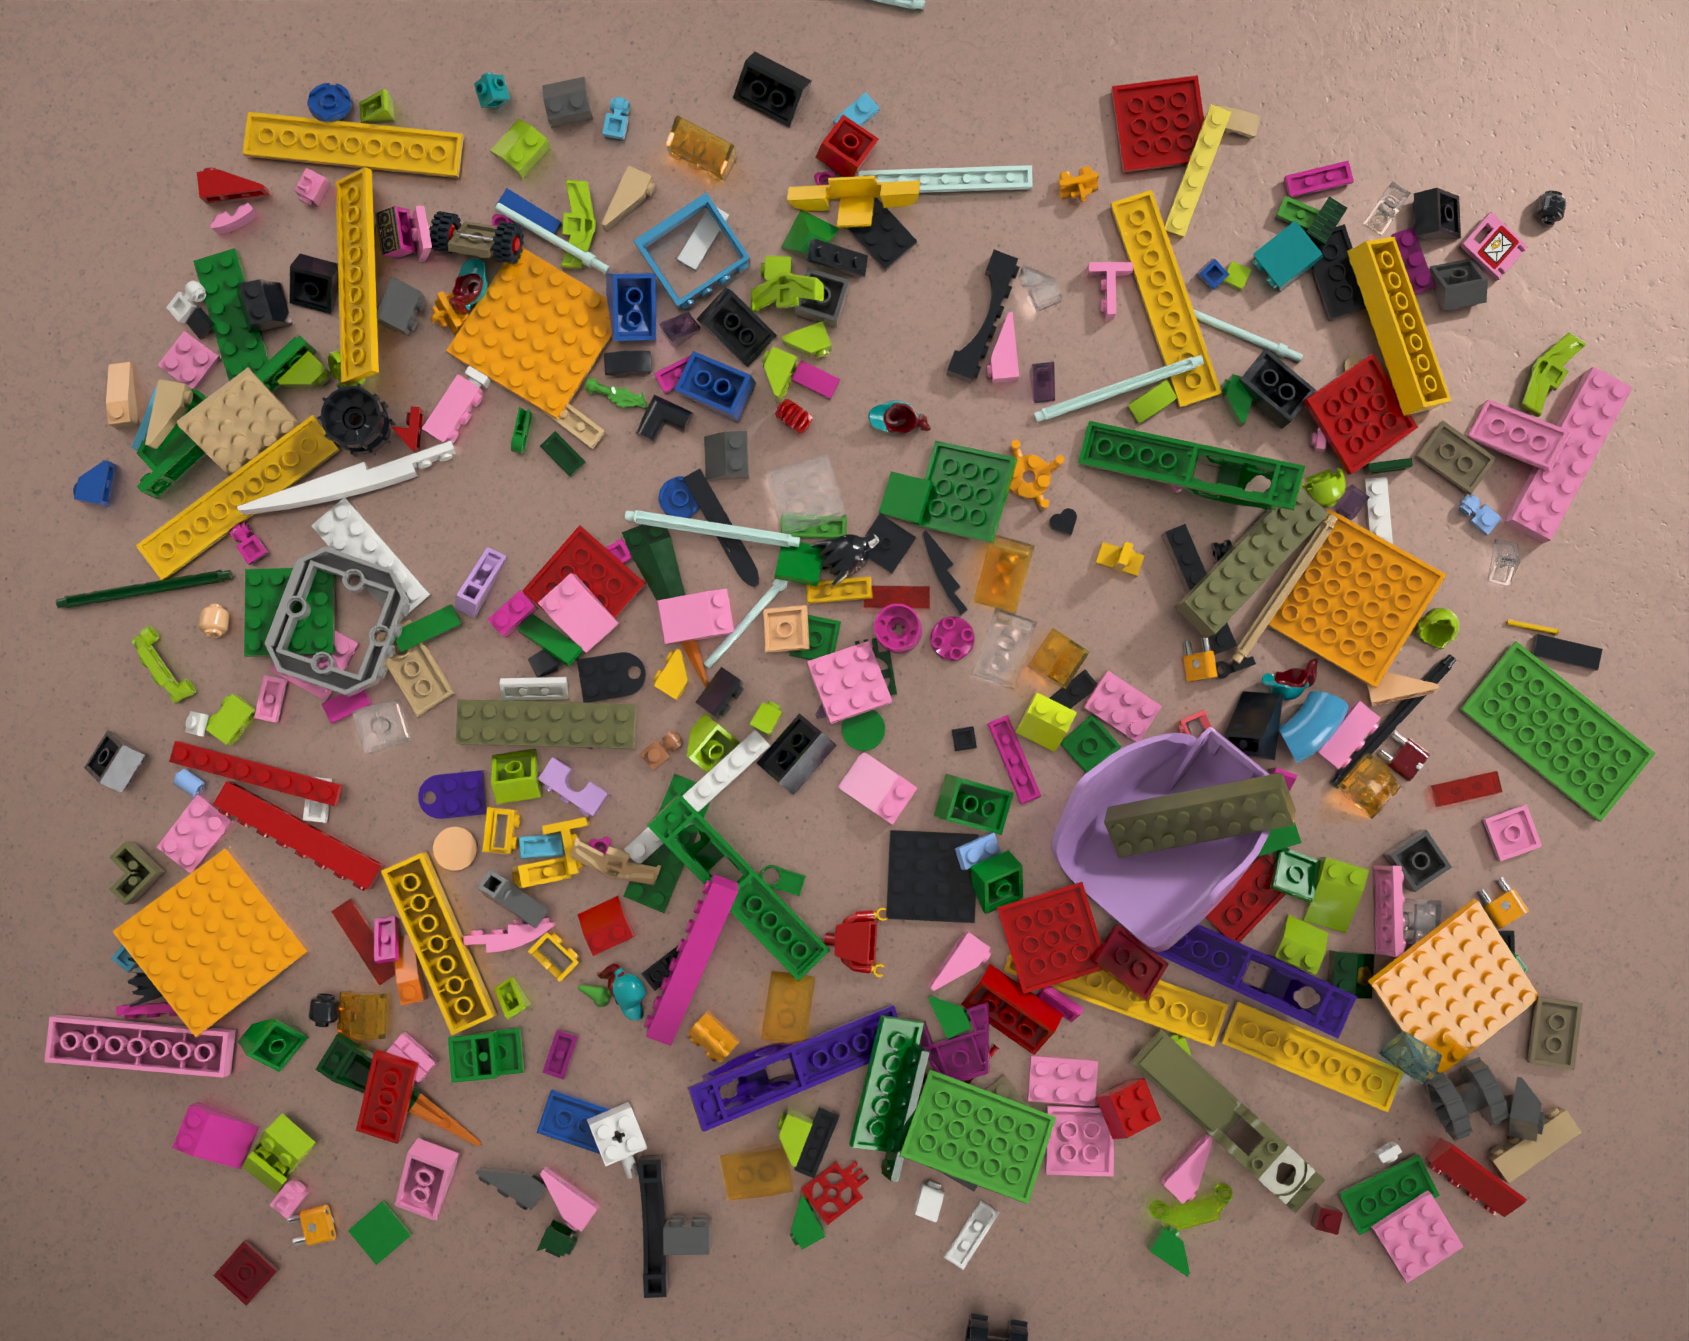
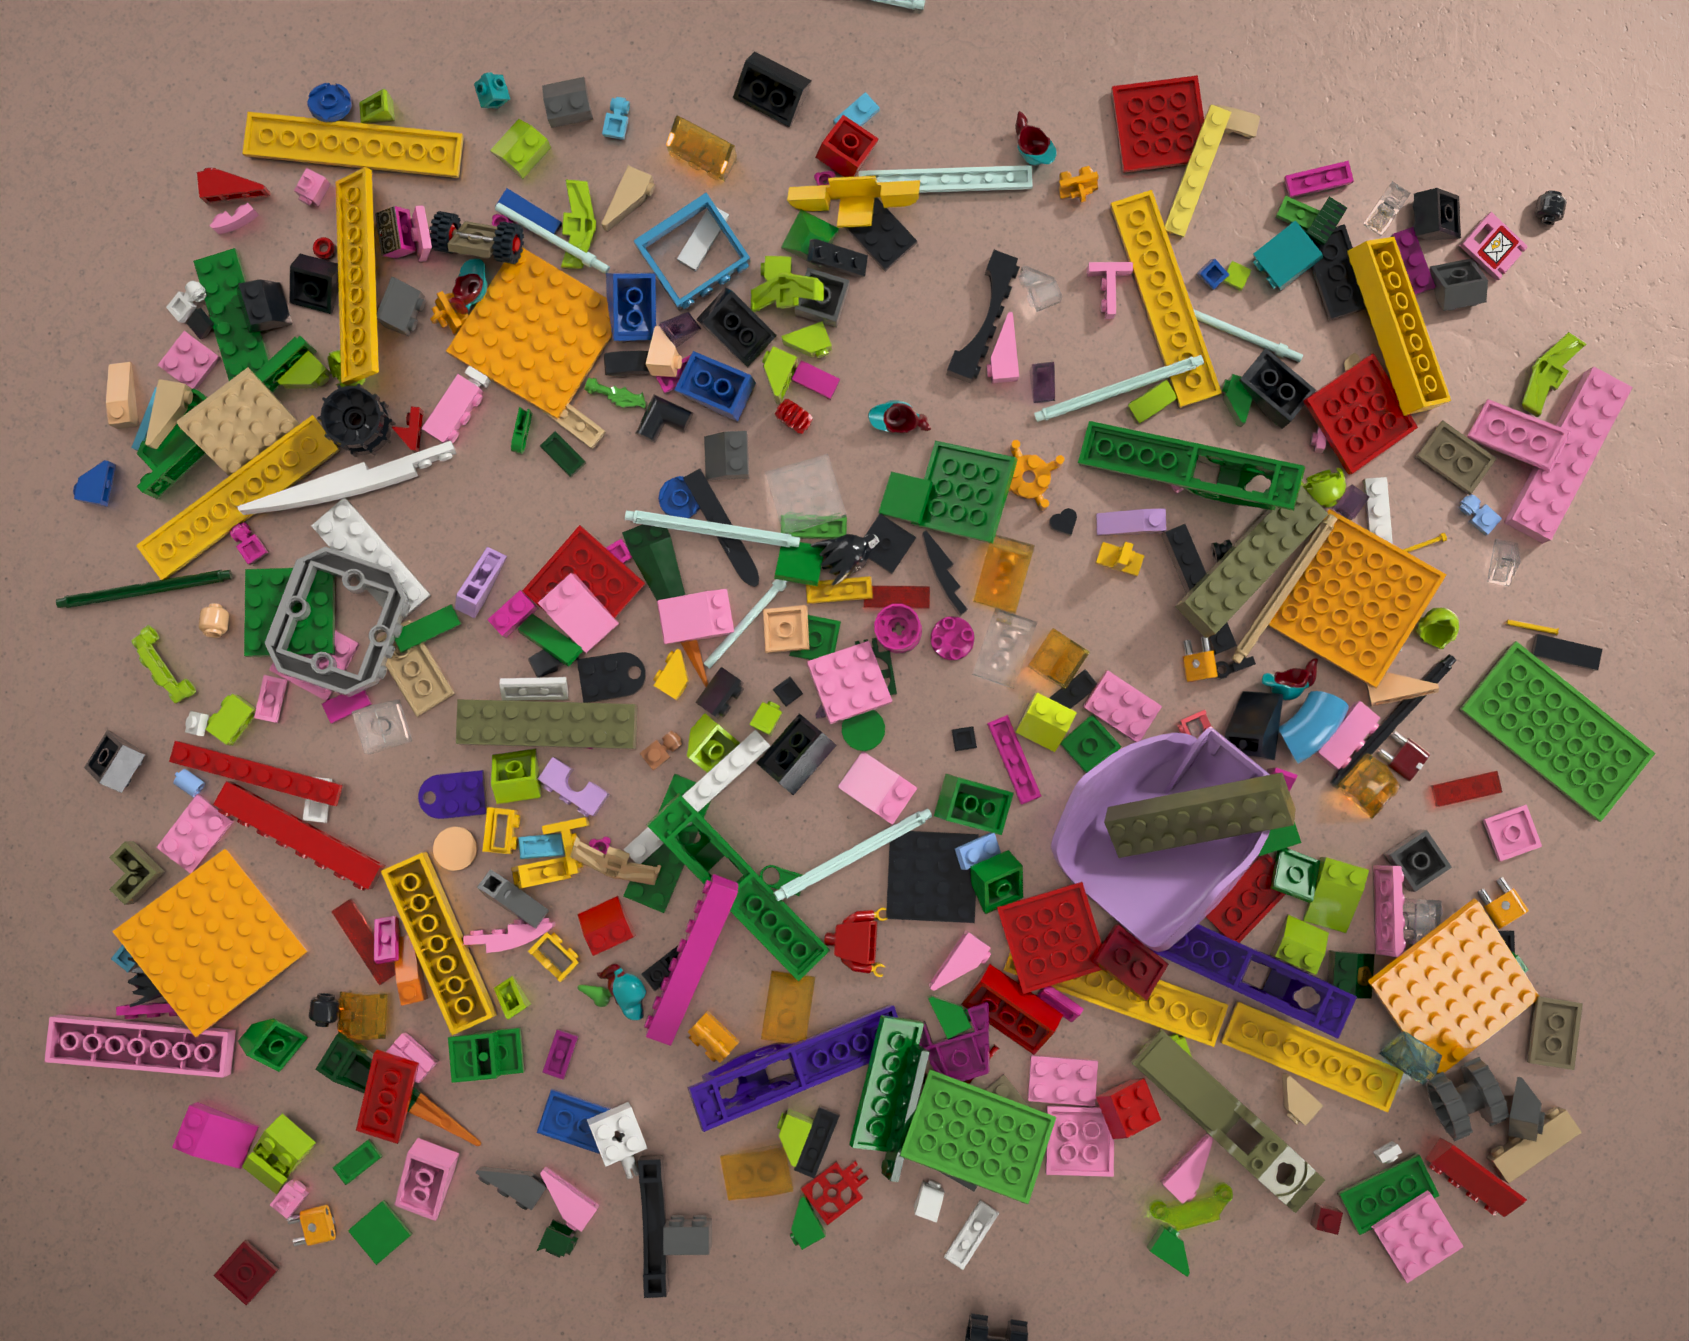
dark green tile [1363,458,1413,475] -> none
none -> red plate [313,237,335,259]
none -> green tile [333,1139,383,1185]
none -> light nougat slope [646,326,682,377]
none -> black tile [773,677,803,707]
none -> light aqua piece [773,808,932,901]
none -> dark red hair [1015,111,1057,166]
none -> lavender slope [1096,509,1166,536]
none -> tan slope [1282,1073,1323,1126]
none -> yellow piece [1403,533,1447,552]

